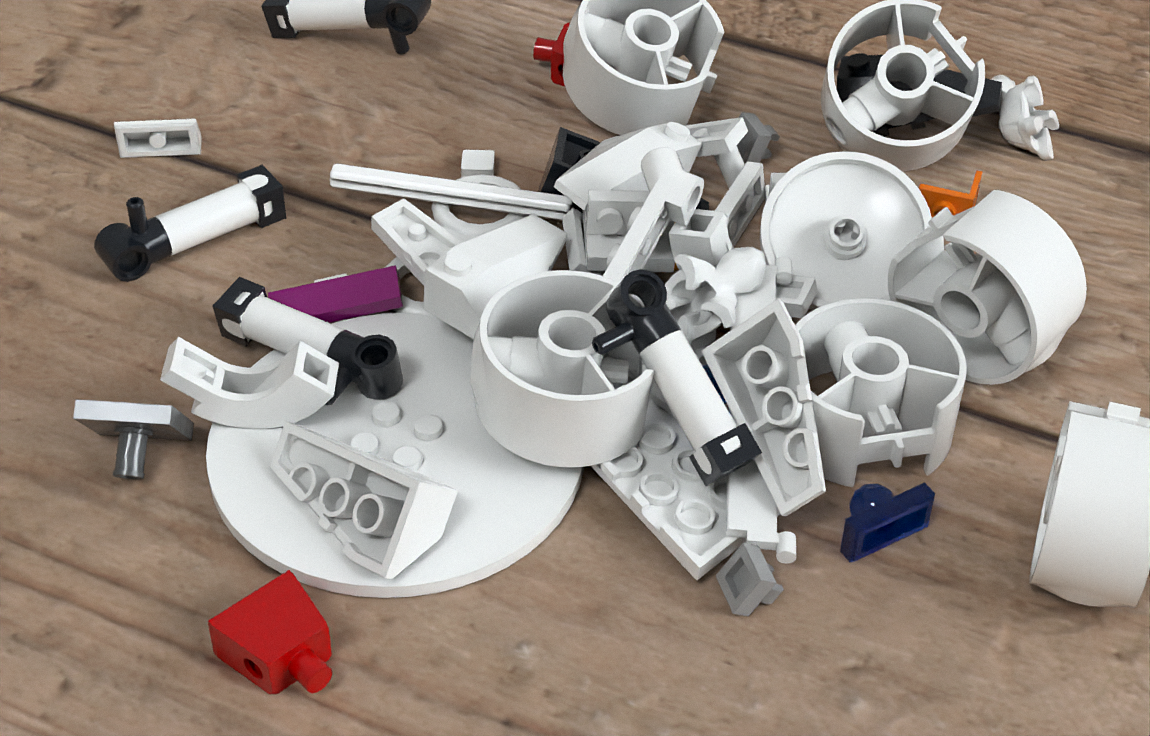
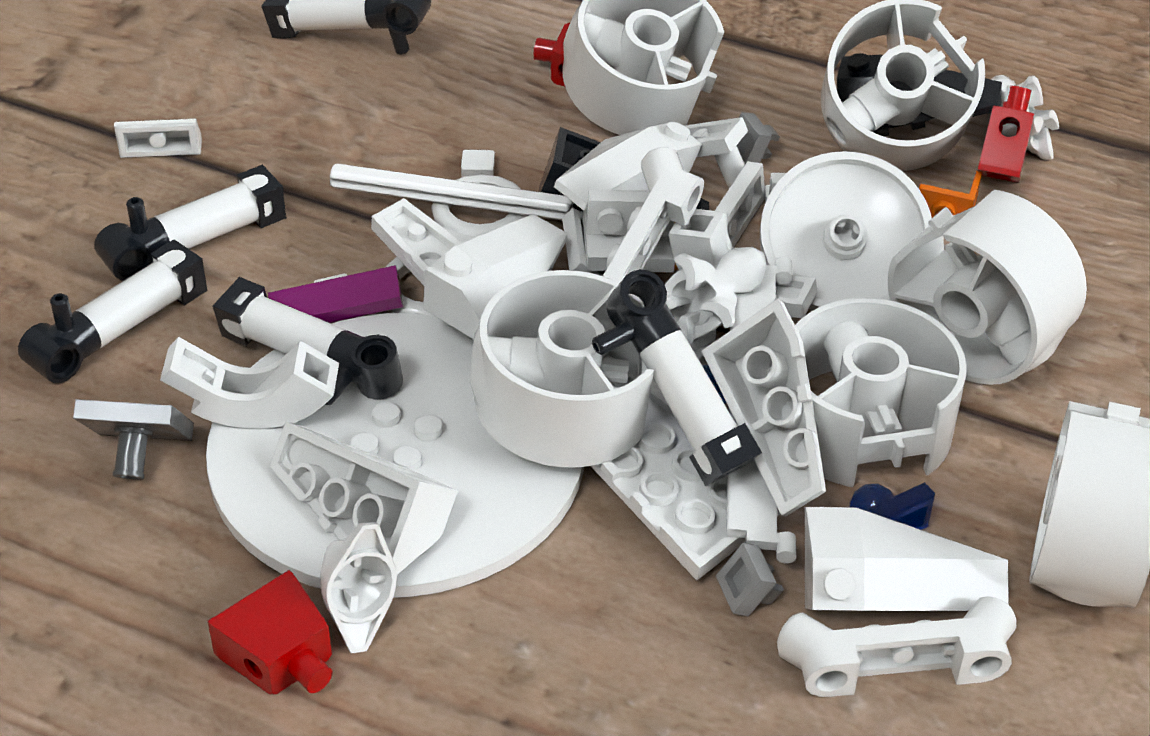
none -> piece [18,239,208,383]
none -> white hat [320,522,397,653]
none -> white plate [777,596,1016,697]
none -> white wedge [805,507,1008,611]
none -> torso [978,85,1034,183]

